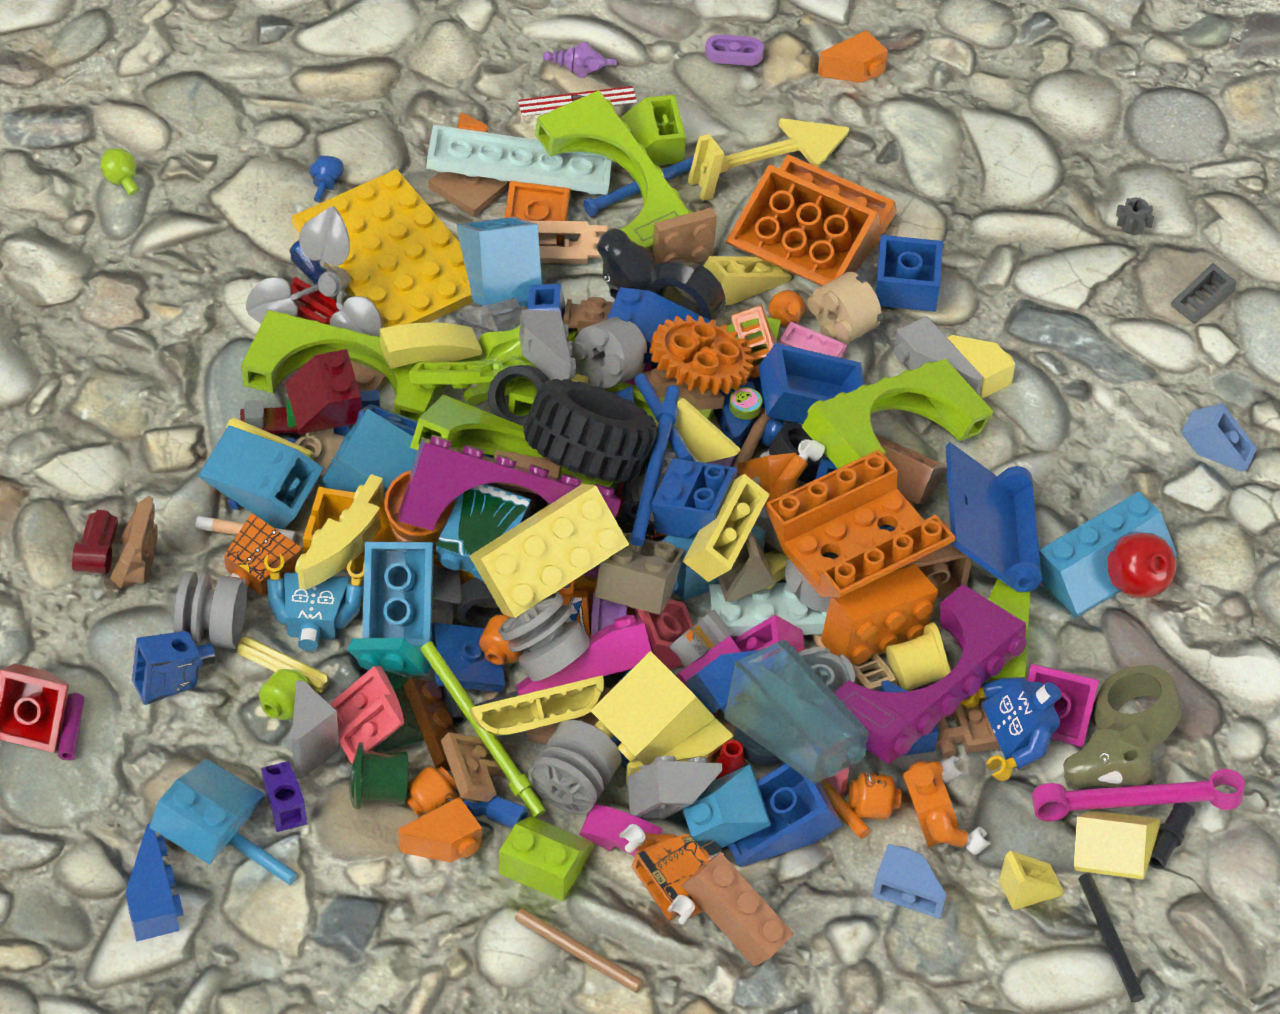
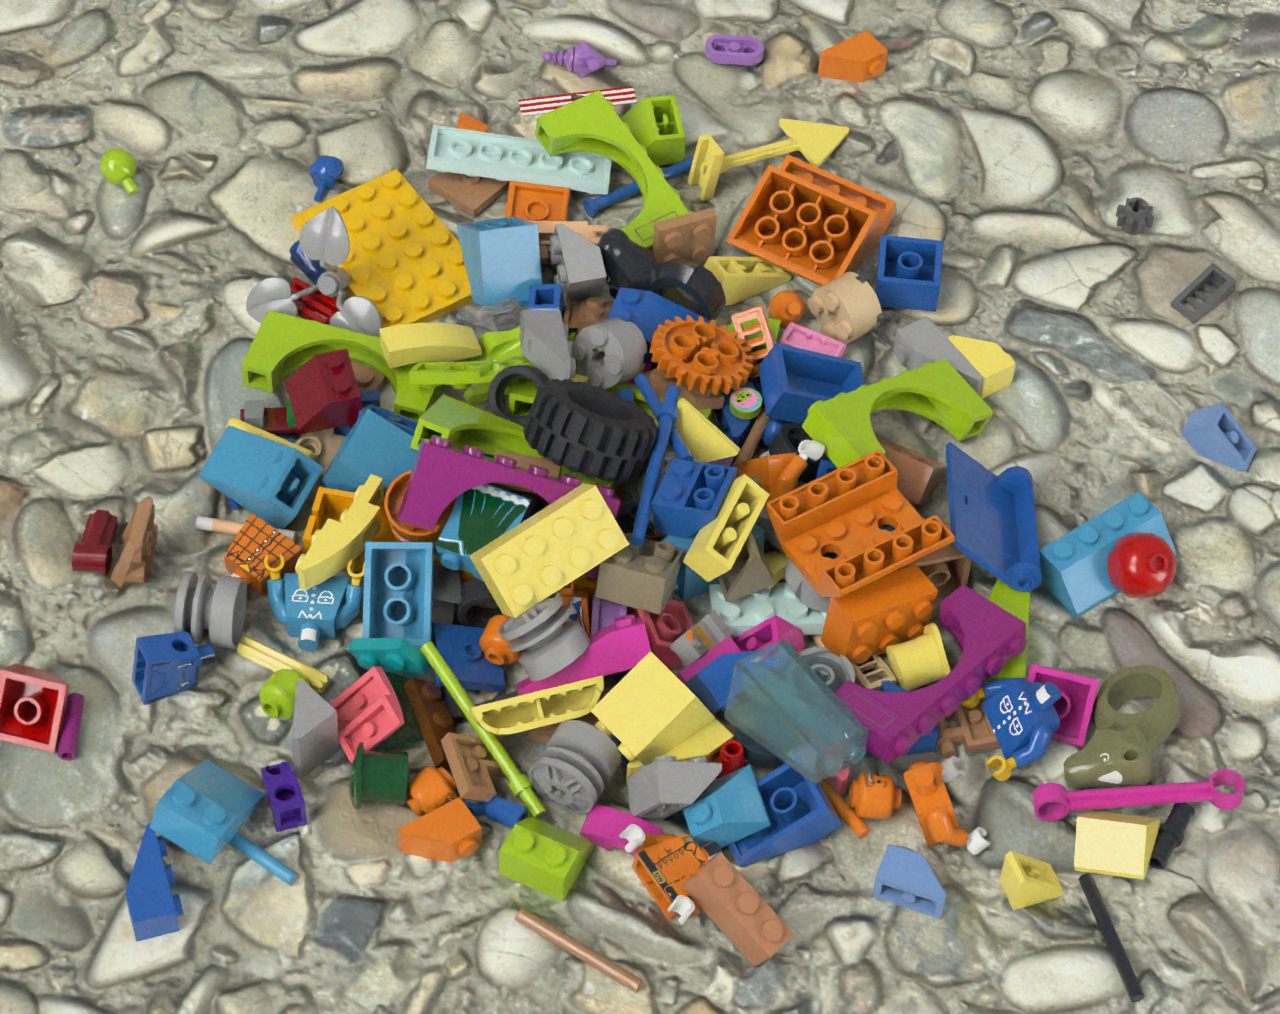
none -> light grey slope [547,224,607,303]

